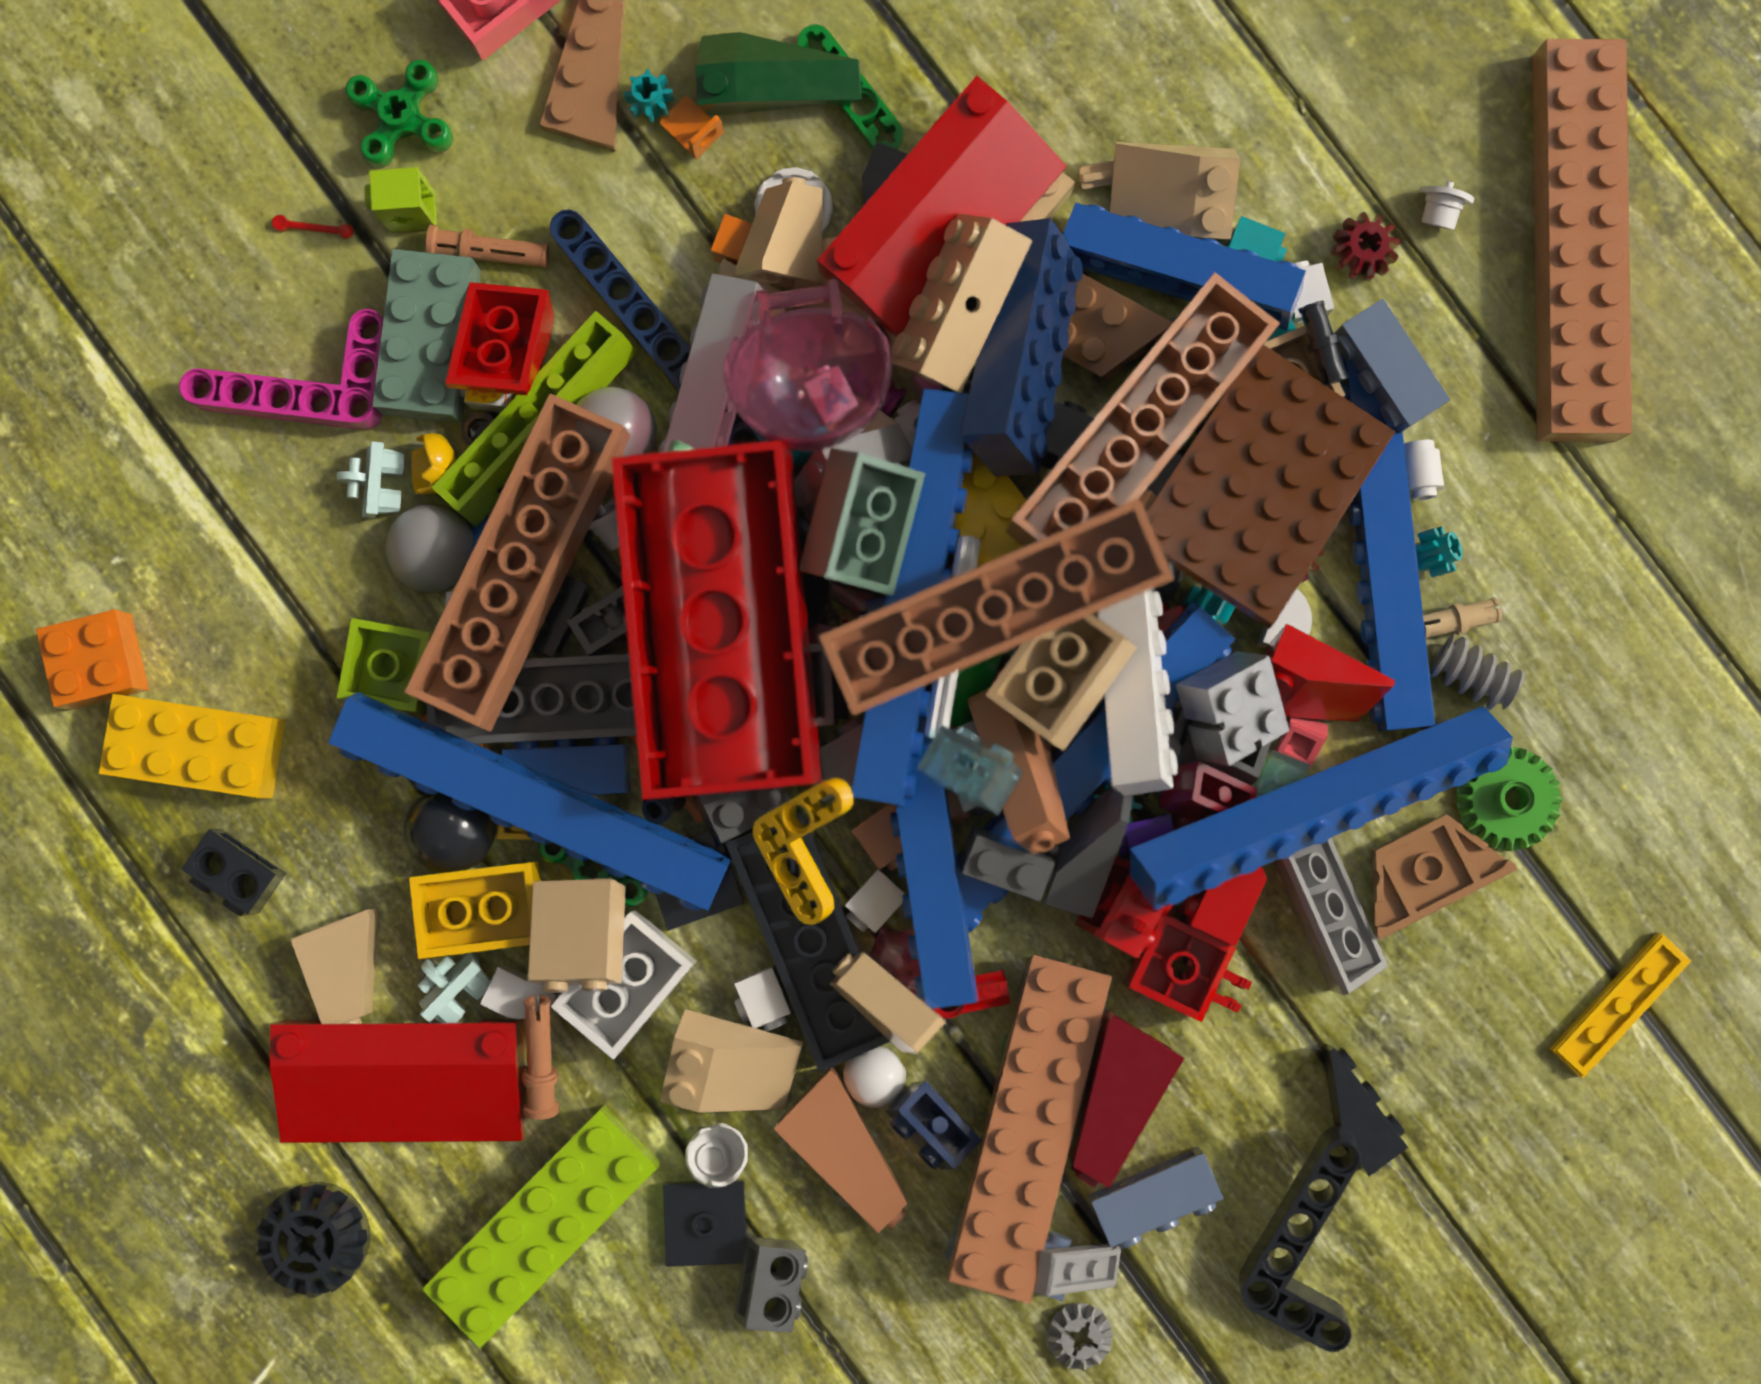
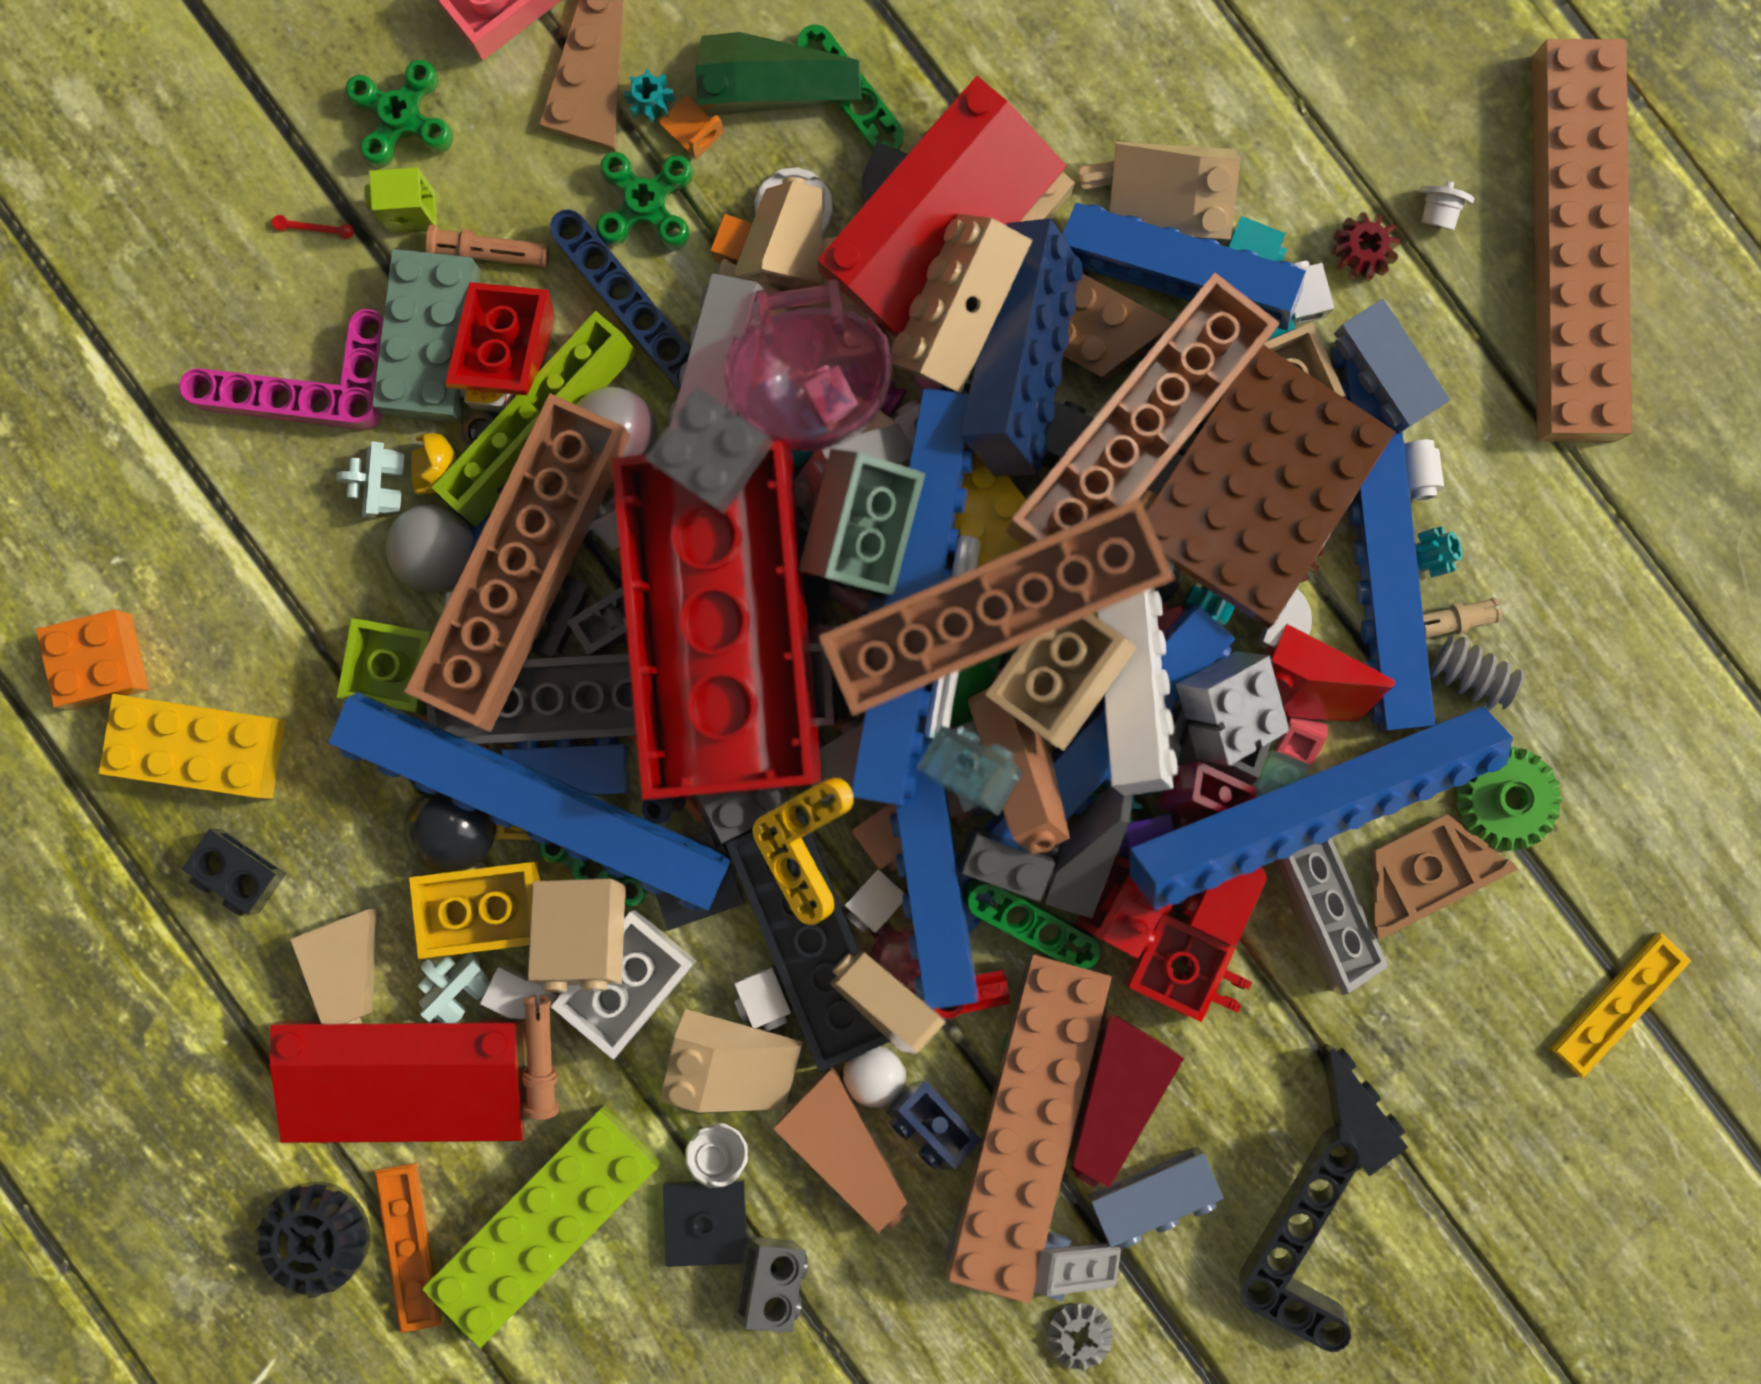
black pin [1298,300,1349,386] -> none
none -> orange tile [374,1162,443,1333]
none -> green gear [596,151,694,250]
none -> flat silver piece [646,386,773,513]
none -> green beam [963,878,1101,969]

